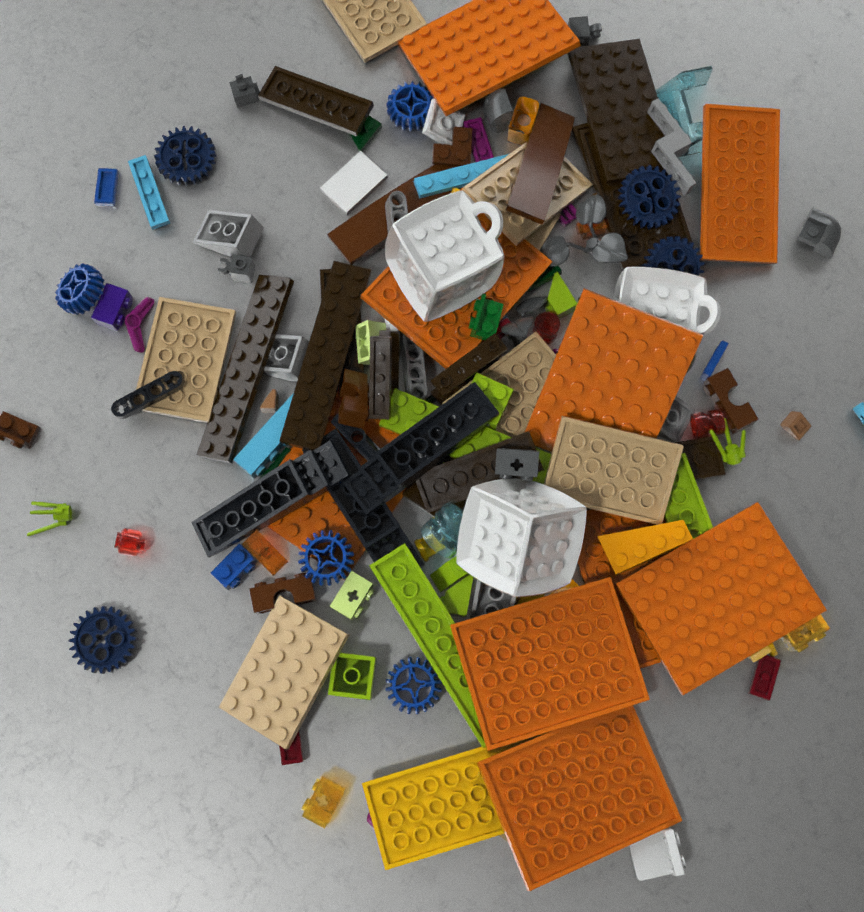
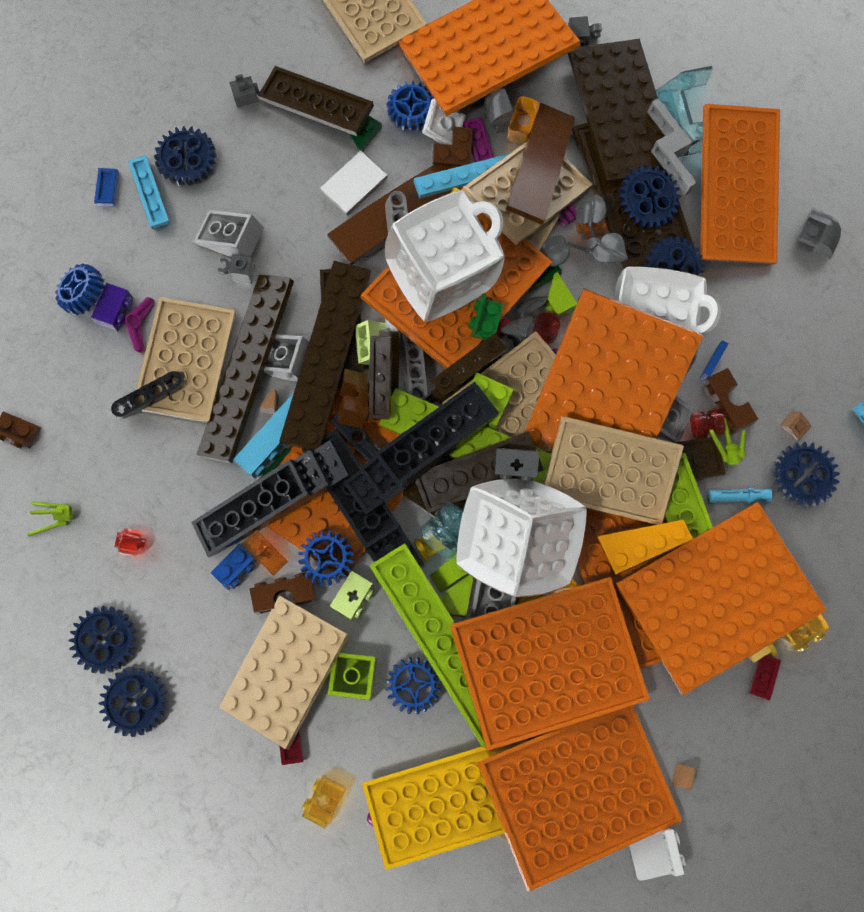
none -> dark blue gear [98,667,169,737]
none -> medium nougat slope [672,764,696,790]
none -> medium azure pin [708,488,772,504]
none -> dark blue gear [771,442,840,508]

